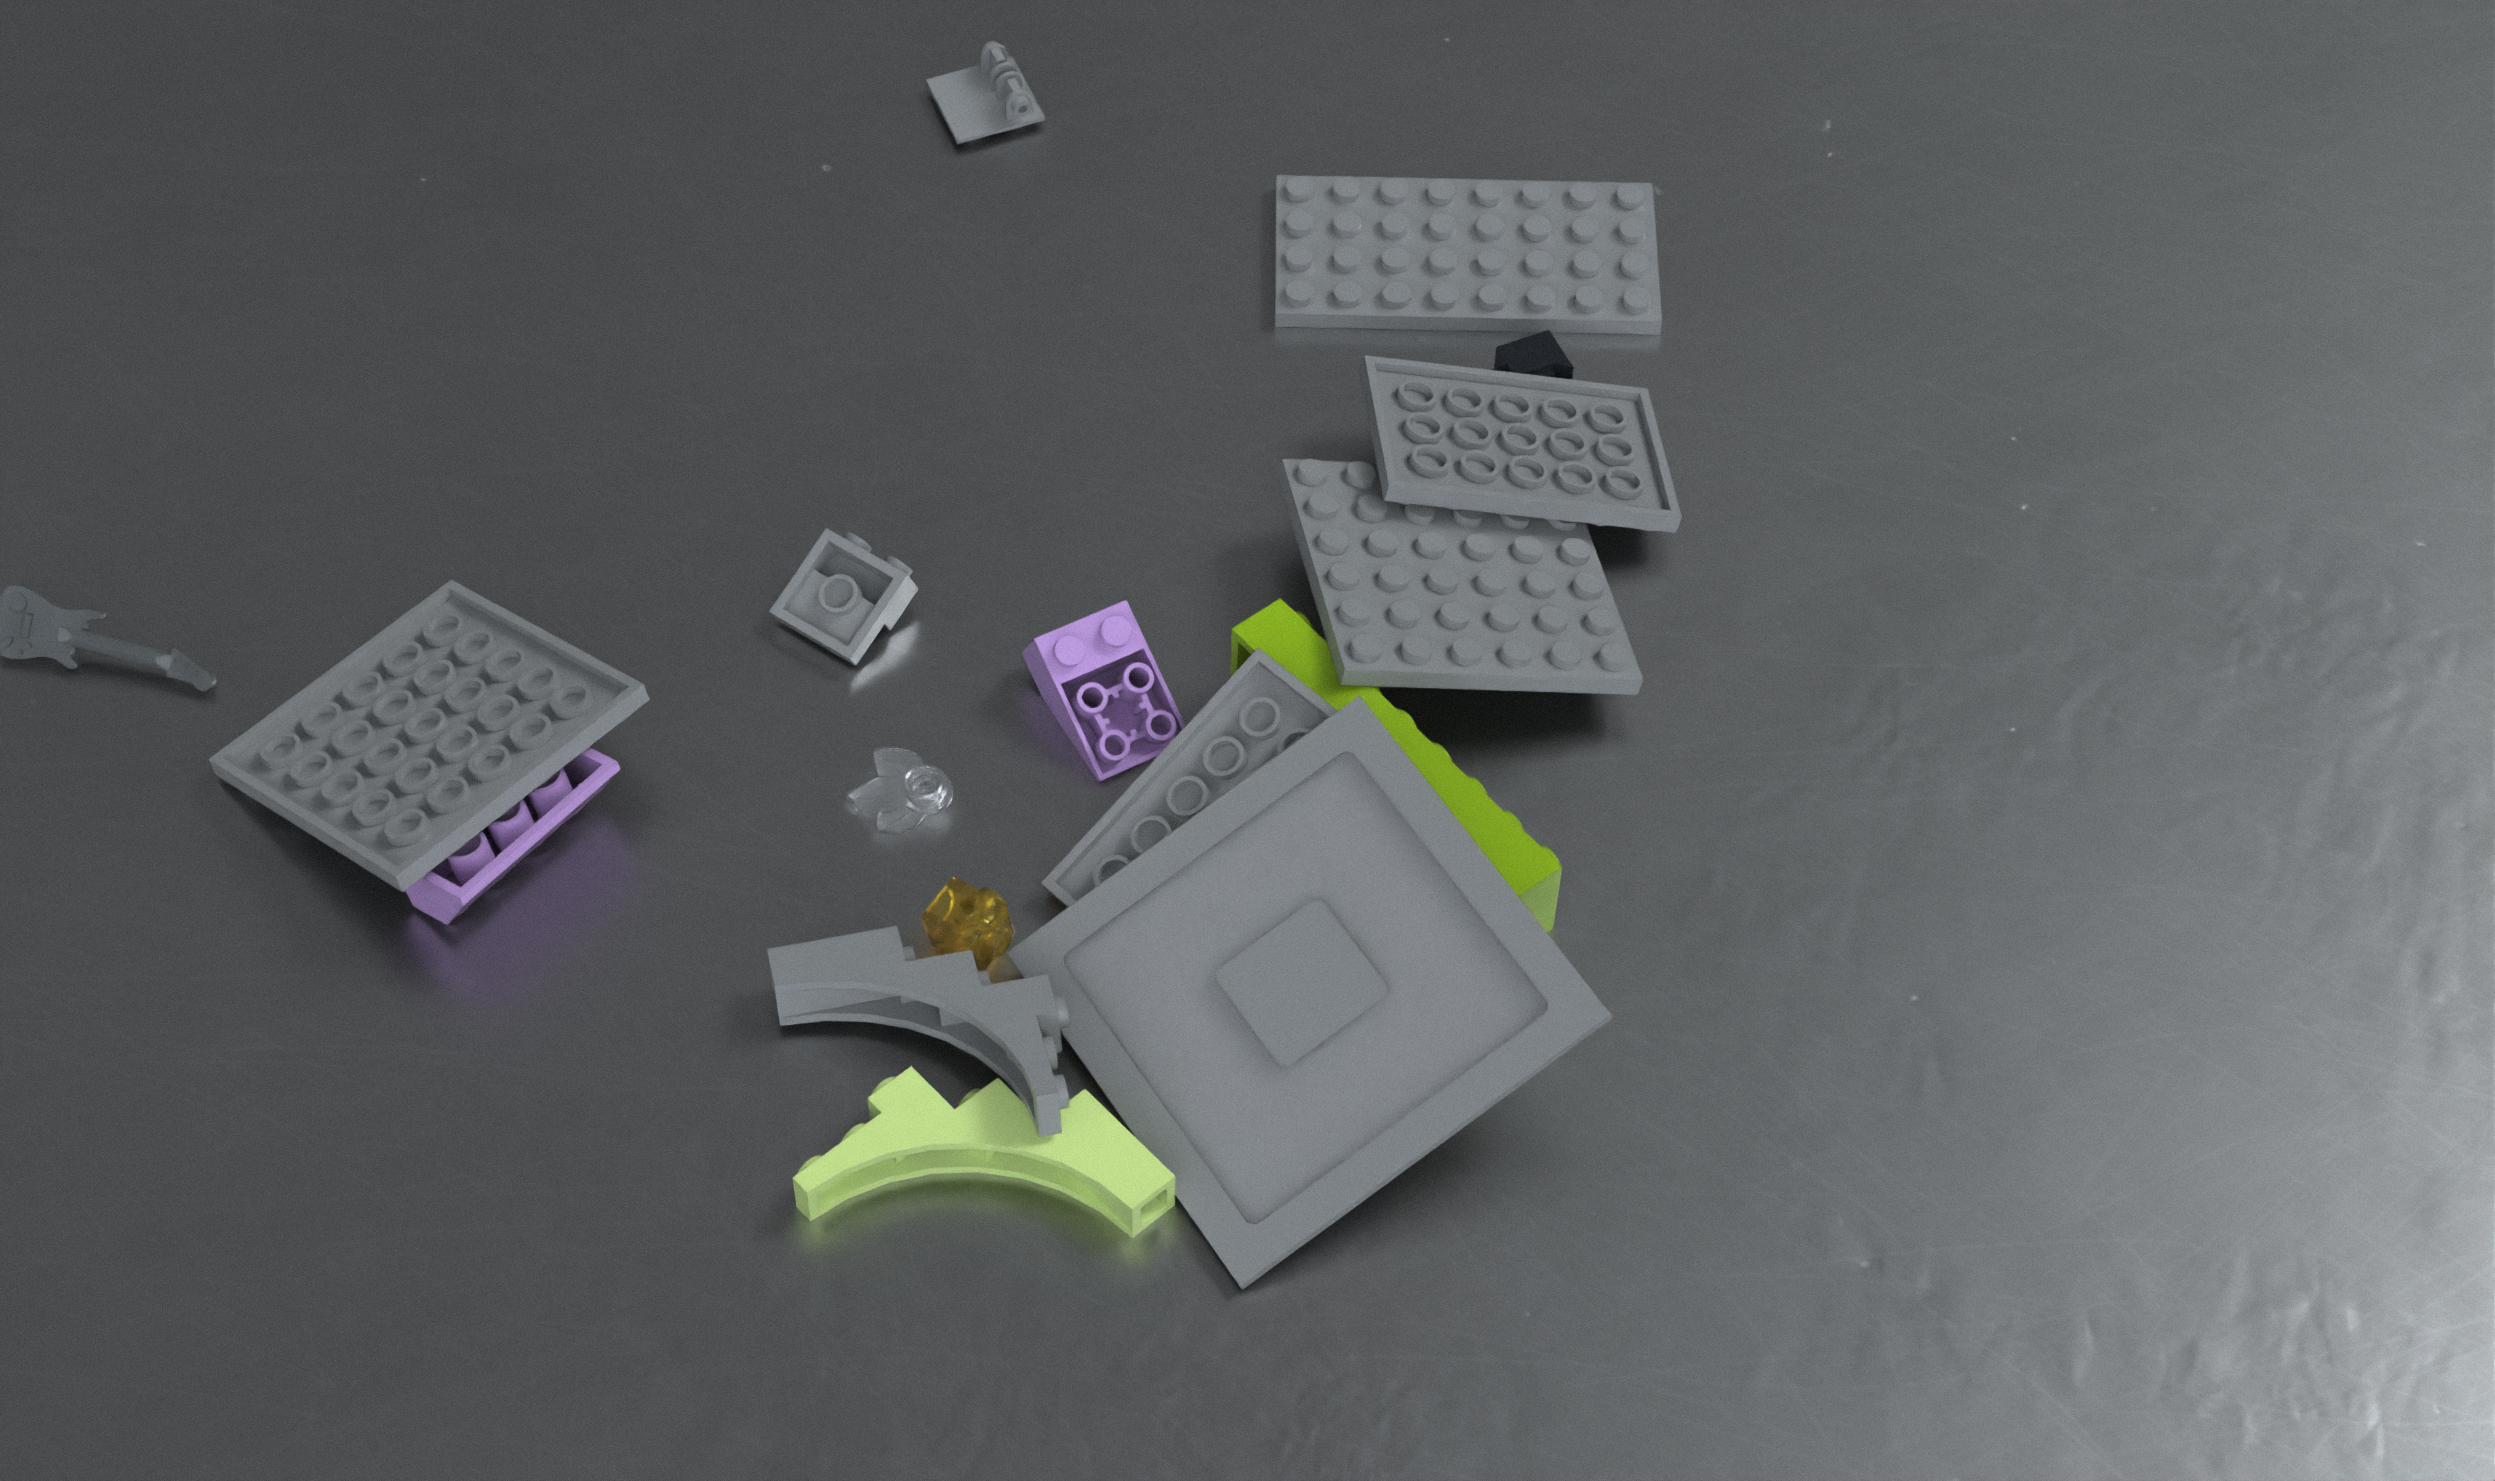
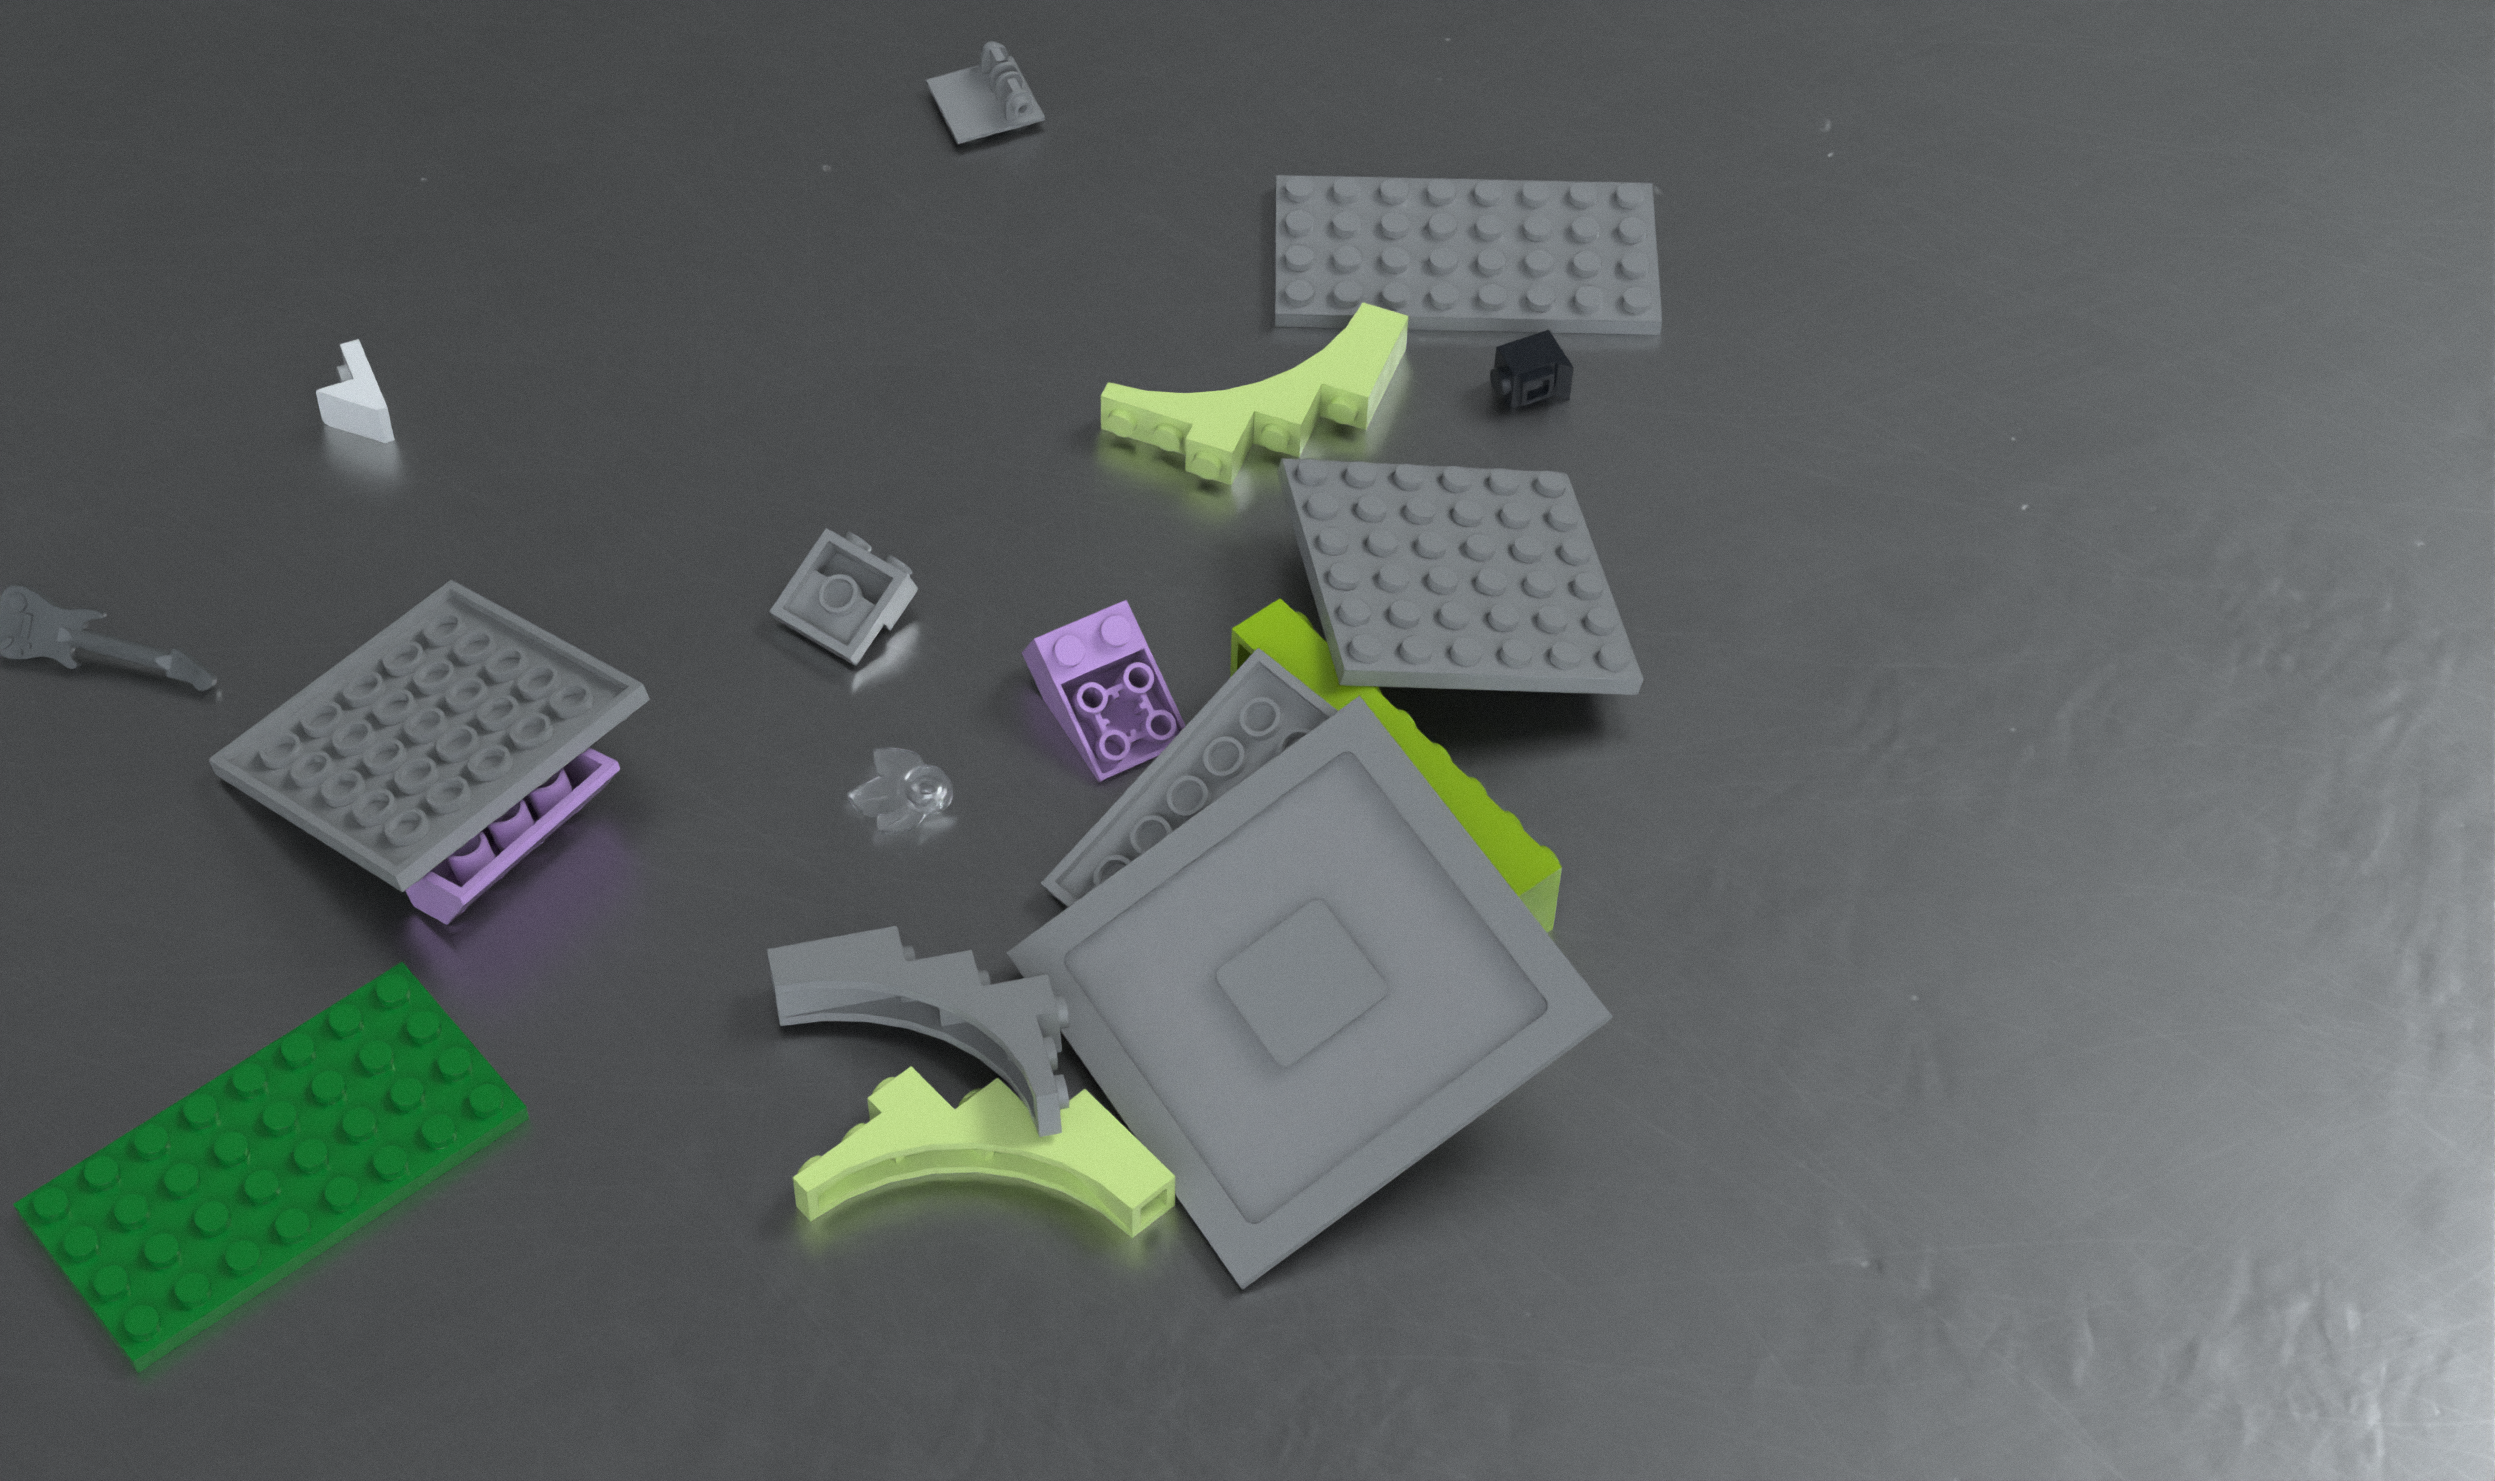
clear yellow brick [921,876,1015,971] -> none
light grey plate [1359,355,1682,533] -> none
none -> green plate [13,962,529,1373]
none -> white slope [316,339,395,443]
none -> yellowish green arch [1101,303,1409,485]

